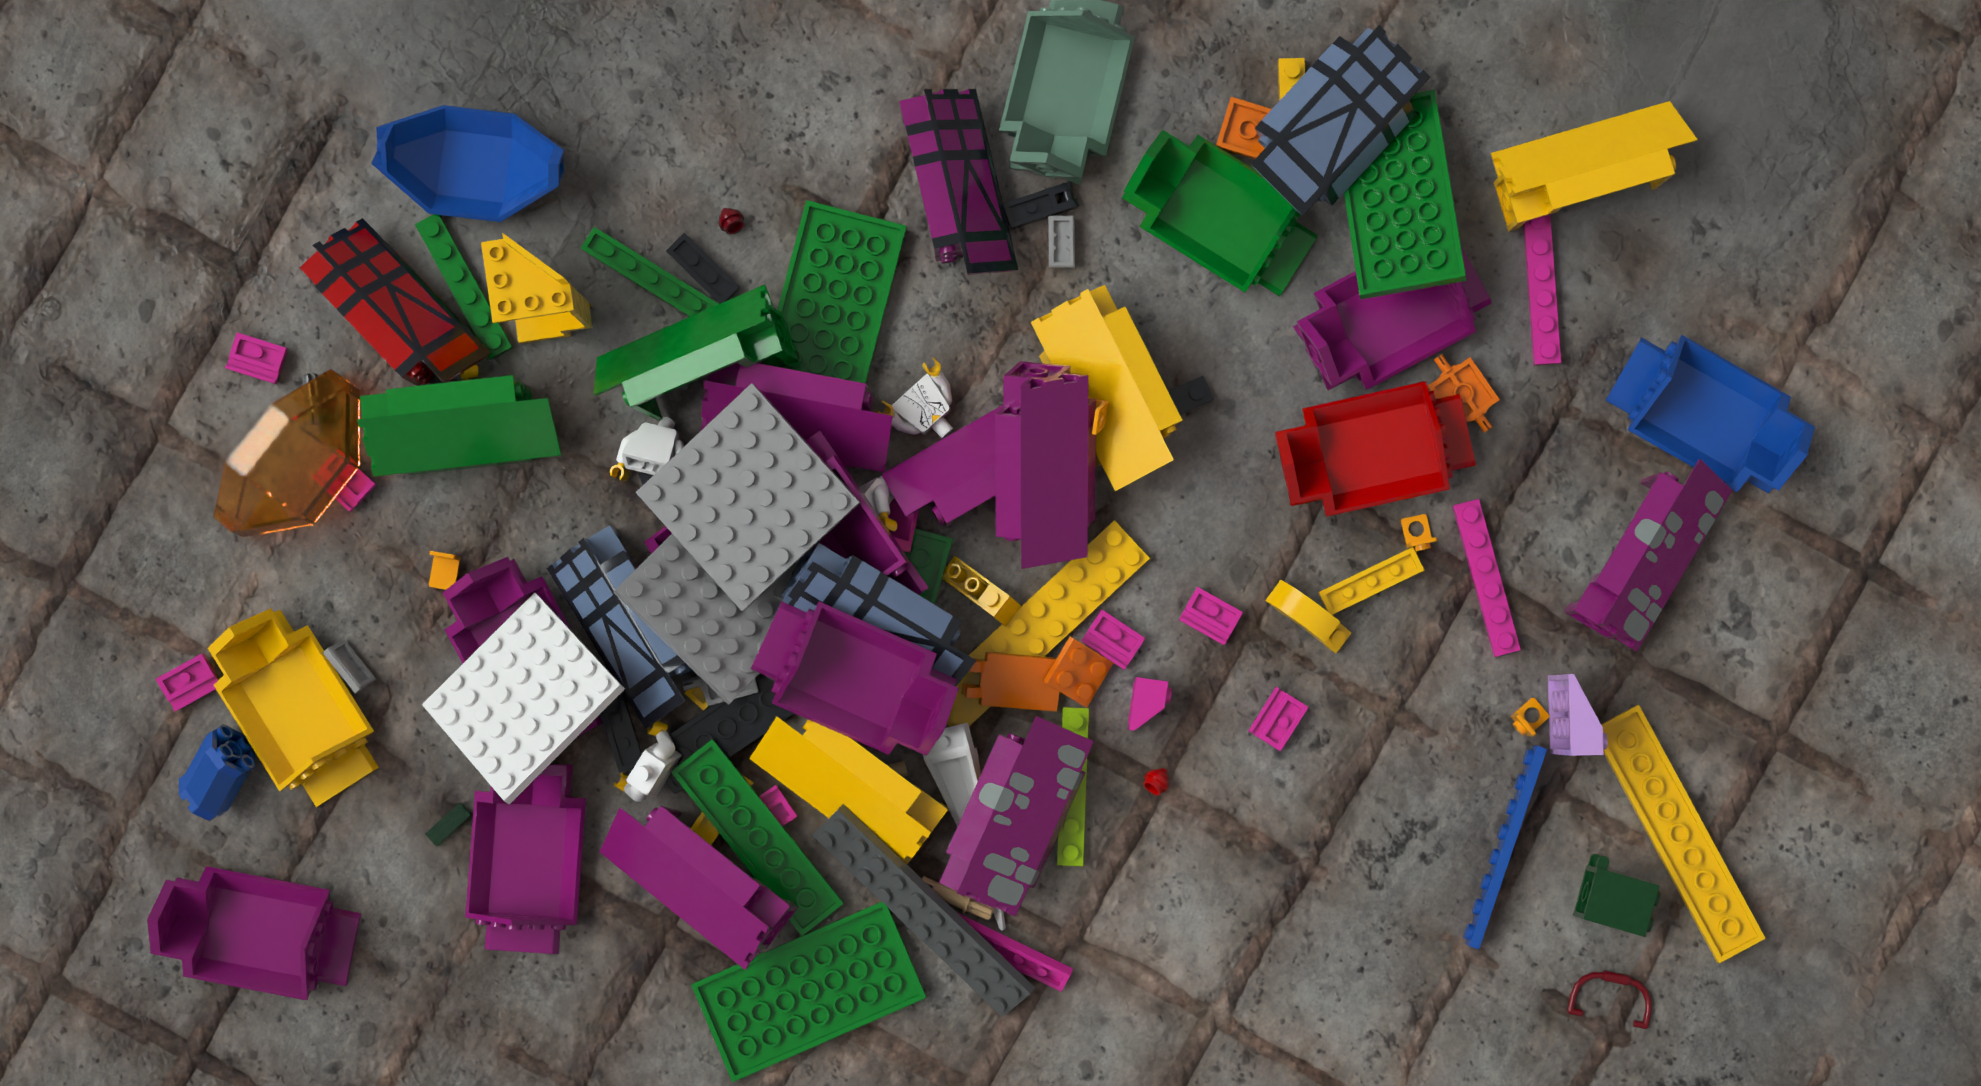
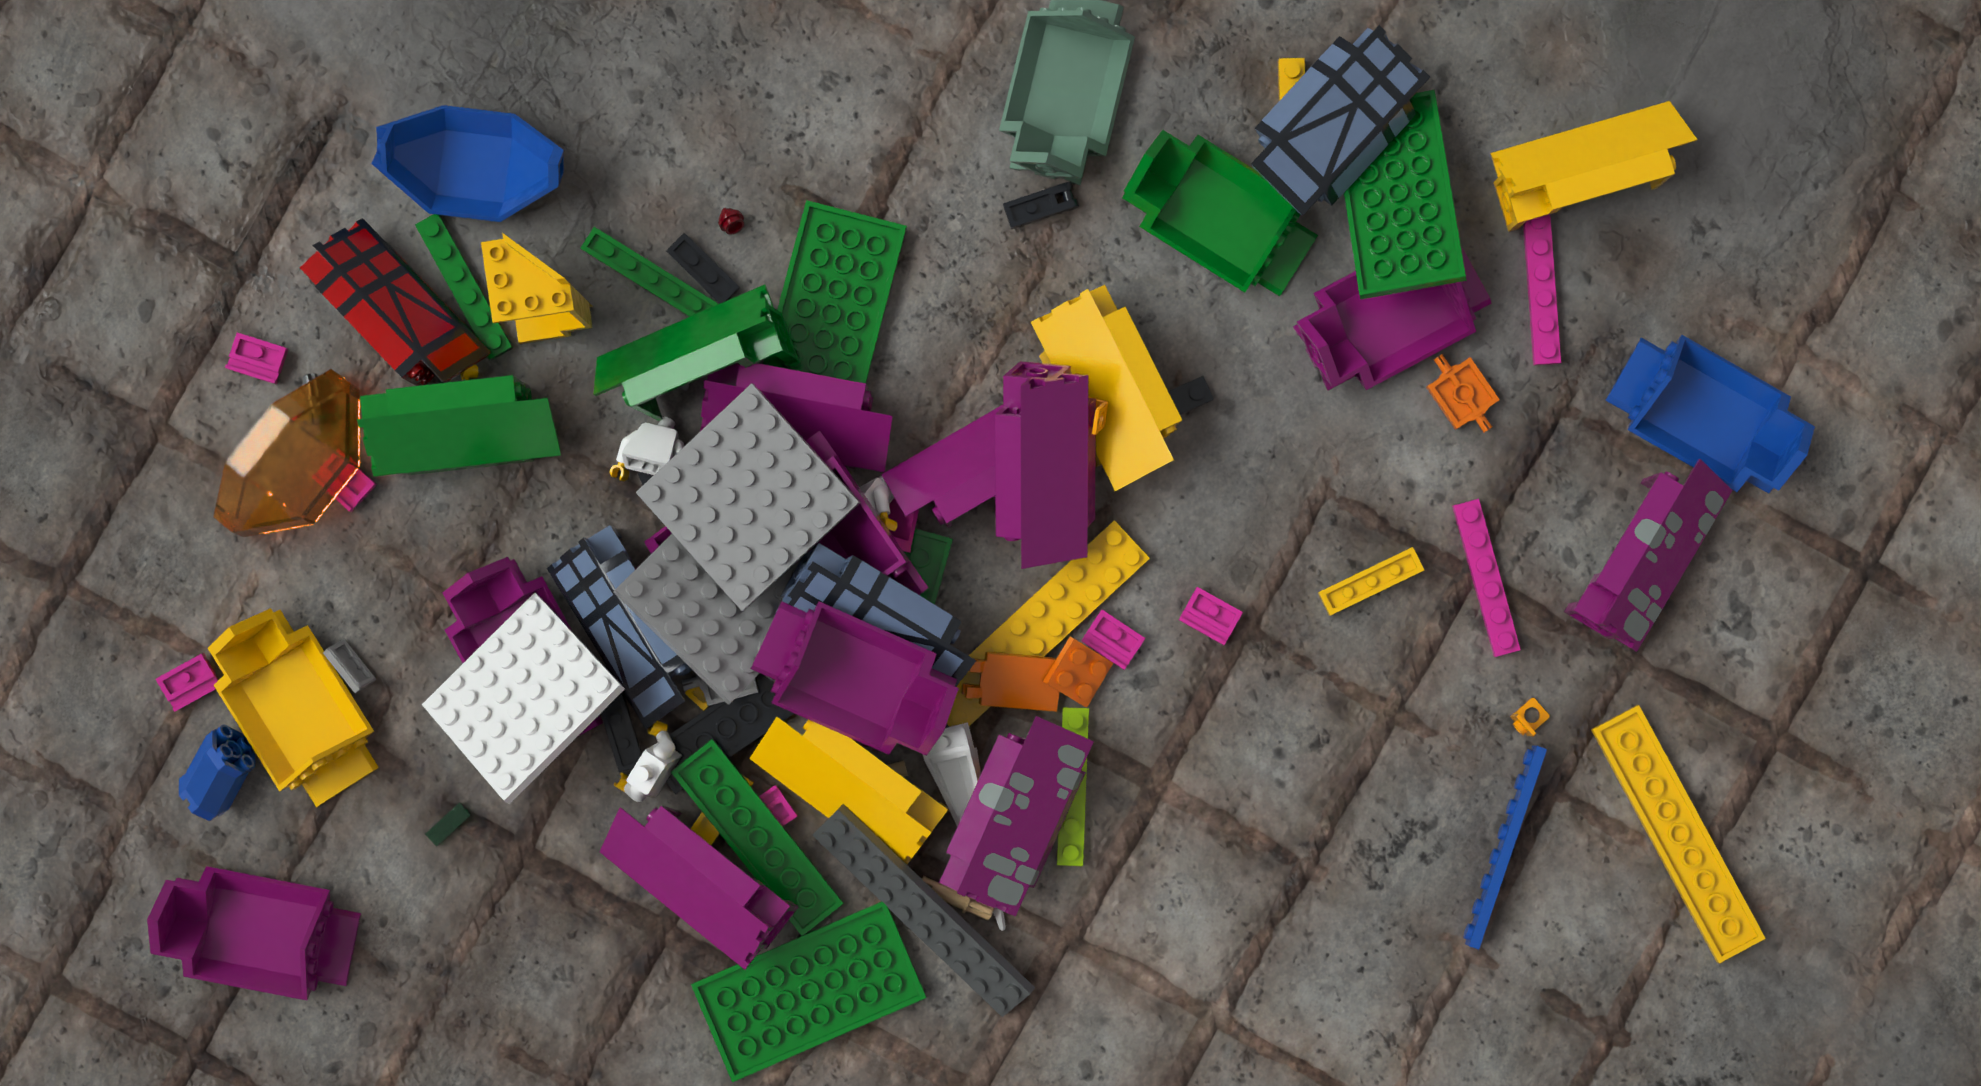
light orange bracket [429,551,461,590] -> none
magenta panel [465,764,586,954] -> none
white torso [874,357,953,439] -> none
panel [899,89,1019,275] -> none
yellow slope [942,556,1021,627] -> none
dark pink plate [958,913,1073,992] -> none
light grey plate [1048,216,1075,269] -> none
dark pink slope [1127,677,1172,731] -> none
red plate [1143,768,1169,796] -> none
orange plate [1216,97,1272,160] -> none
dark pink plate [1248,687,1308,752] -> none
yellow arch [1265,580,1351,653] -> none
red panel [1275,381,1476,517] -> none
light orange bracket [1401,514,1437,551] -> none
lavender slope [1548,674,1607,756] -> none
dark red piece [1567,970,1652,1029] -> none
dark green container [1573,854,1661,937] -> none

